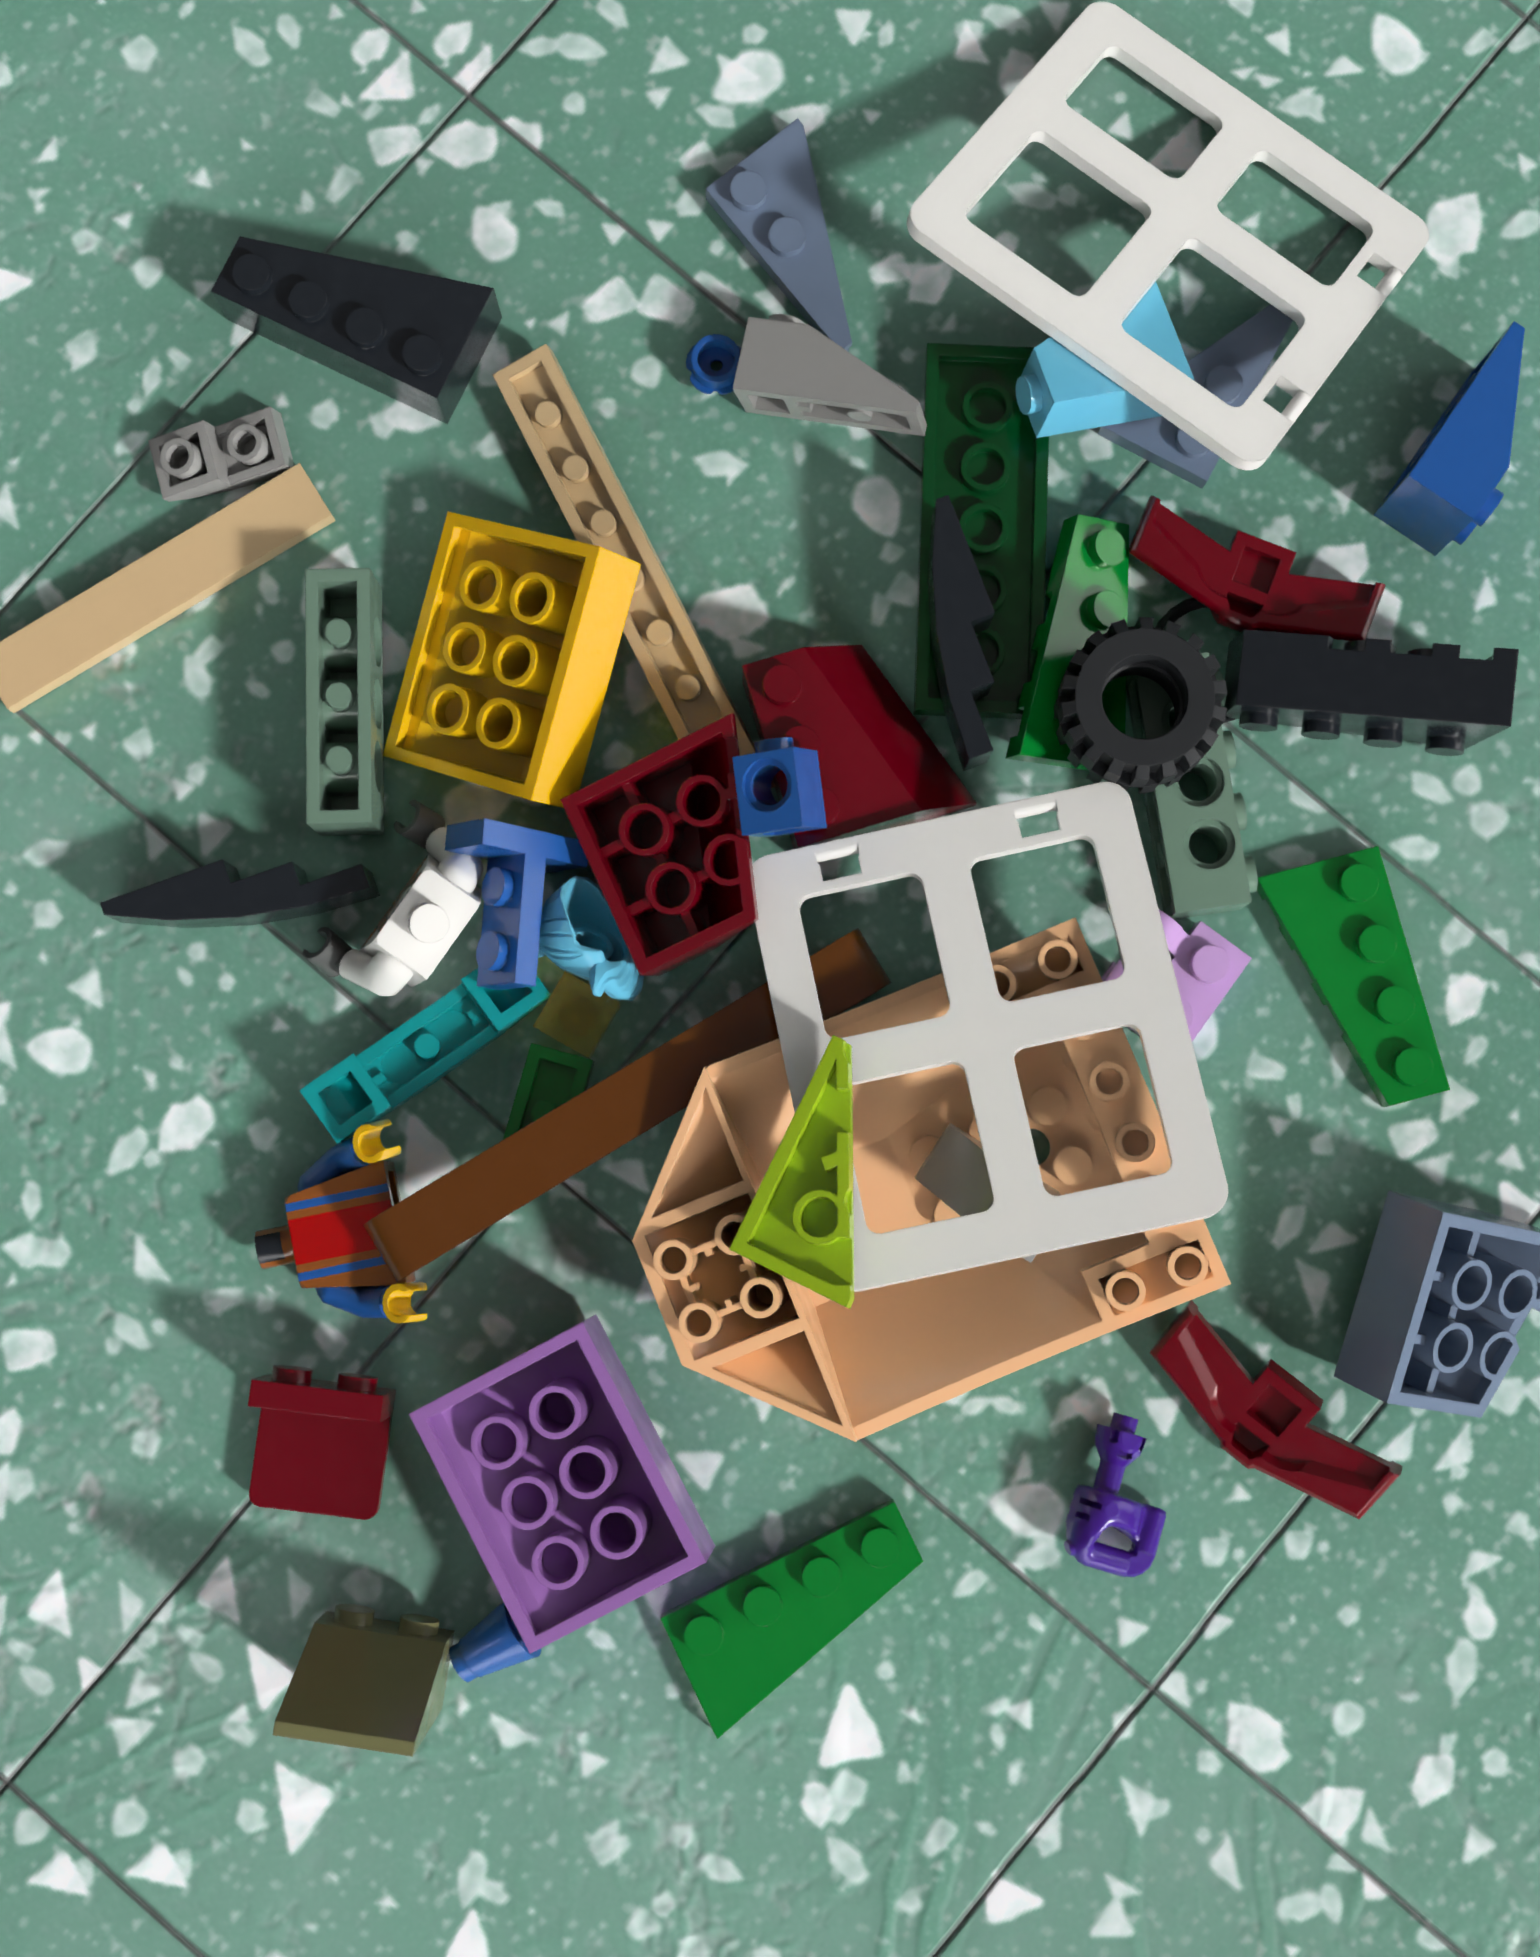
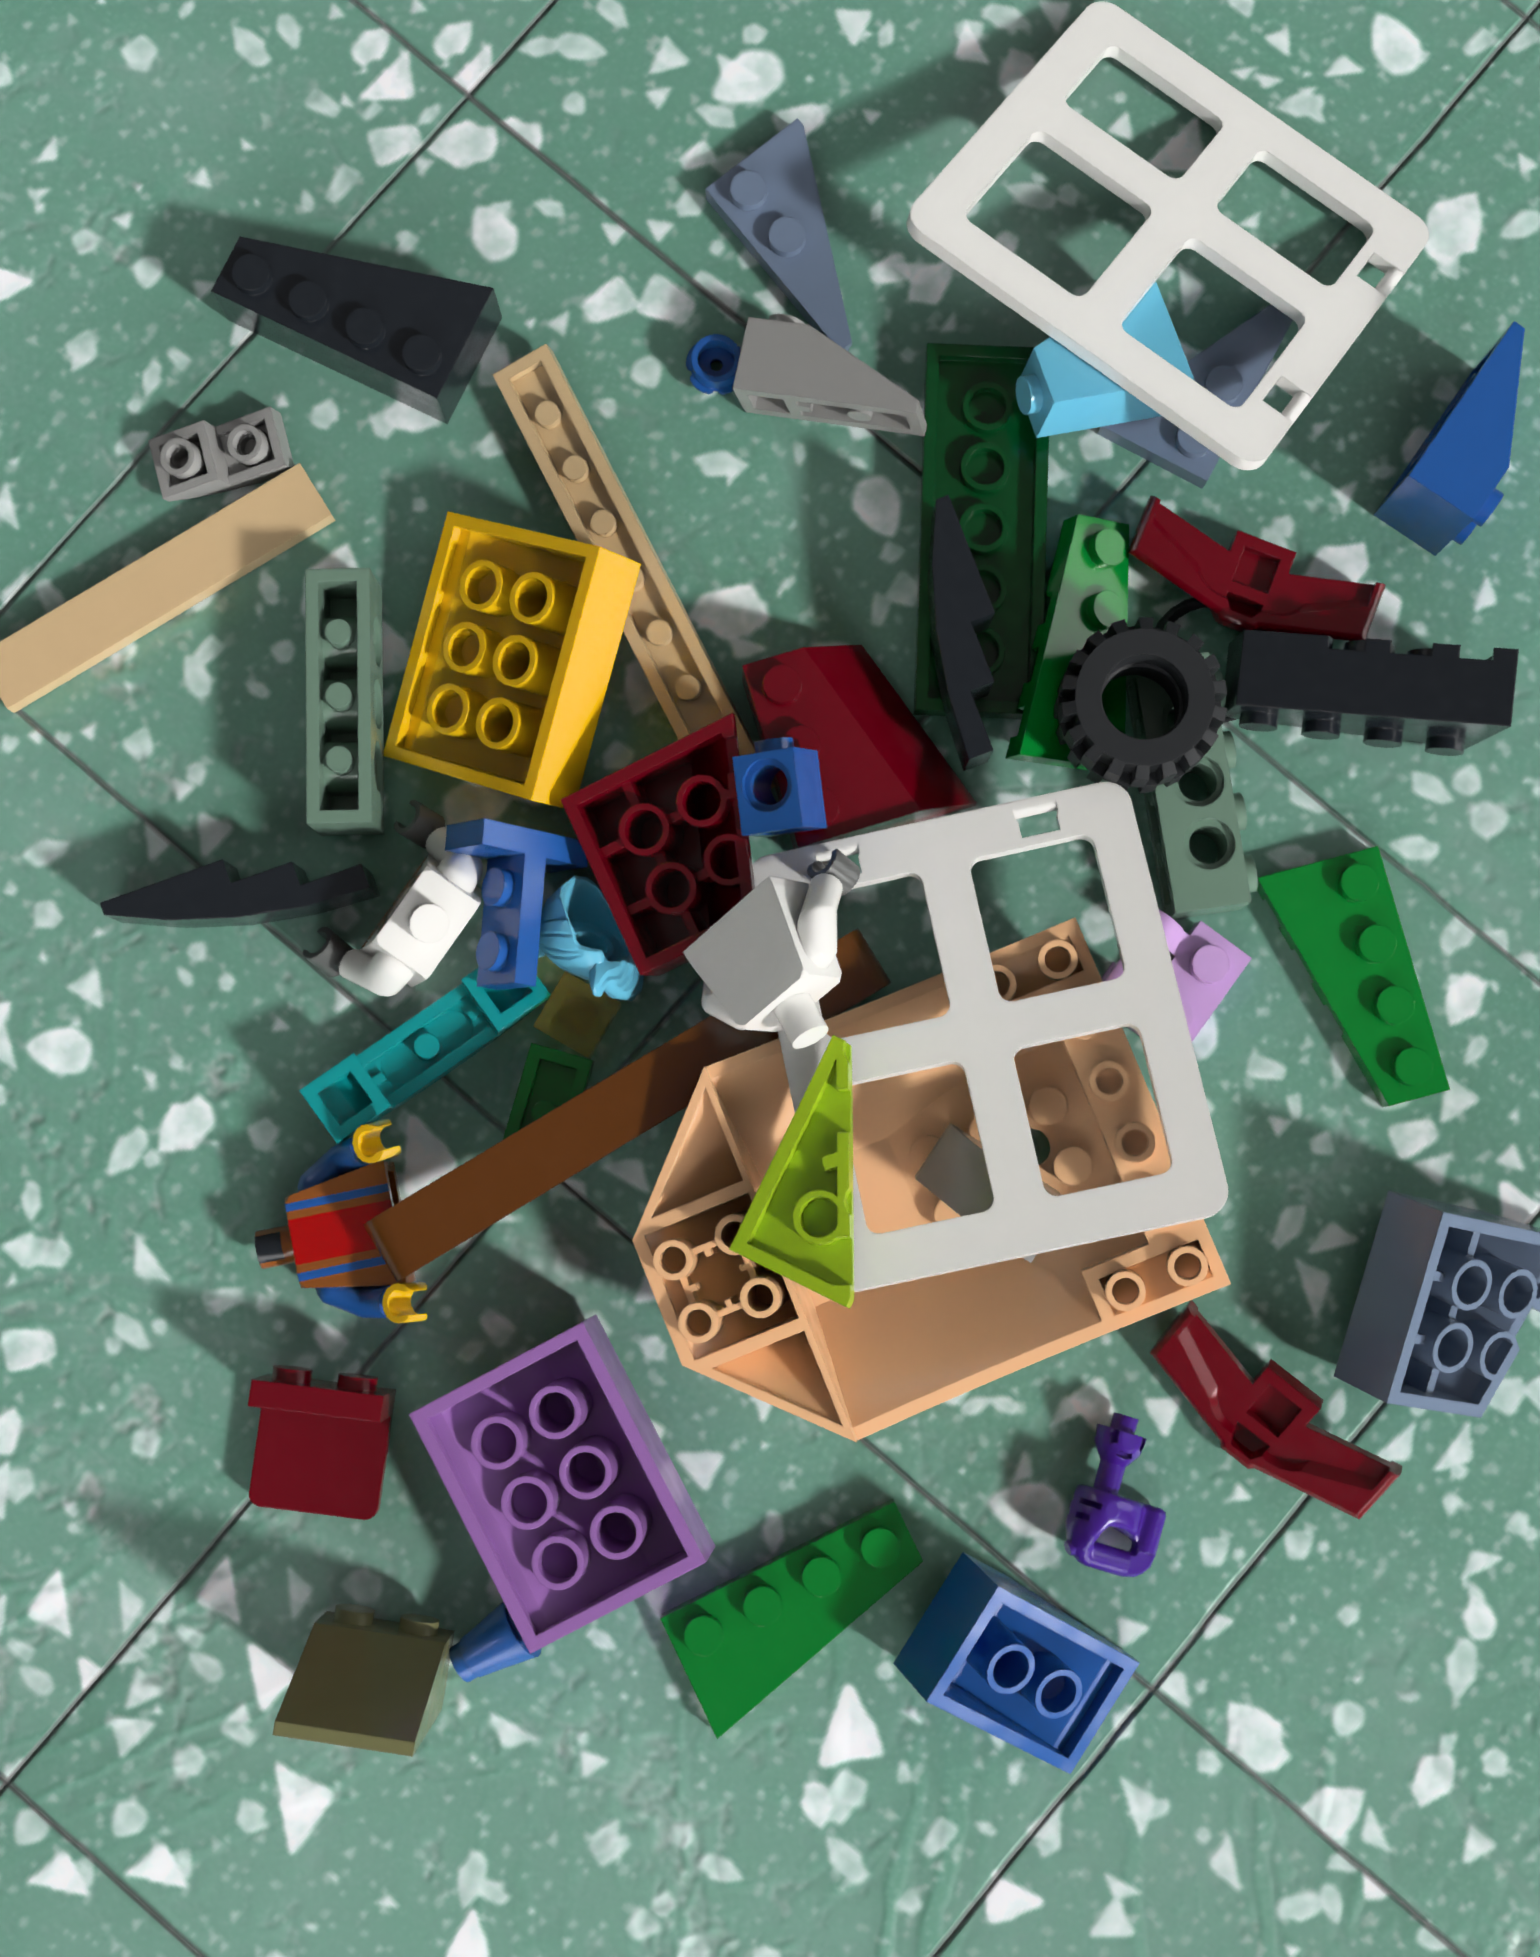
none -> white torso [683,848,860,1049]
none -> blue slope [893,1552,1139,1774]

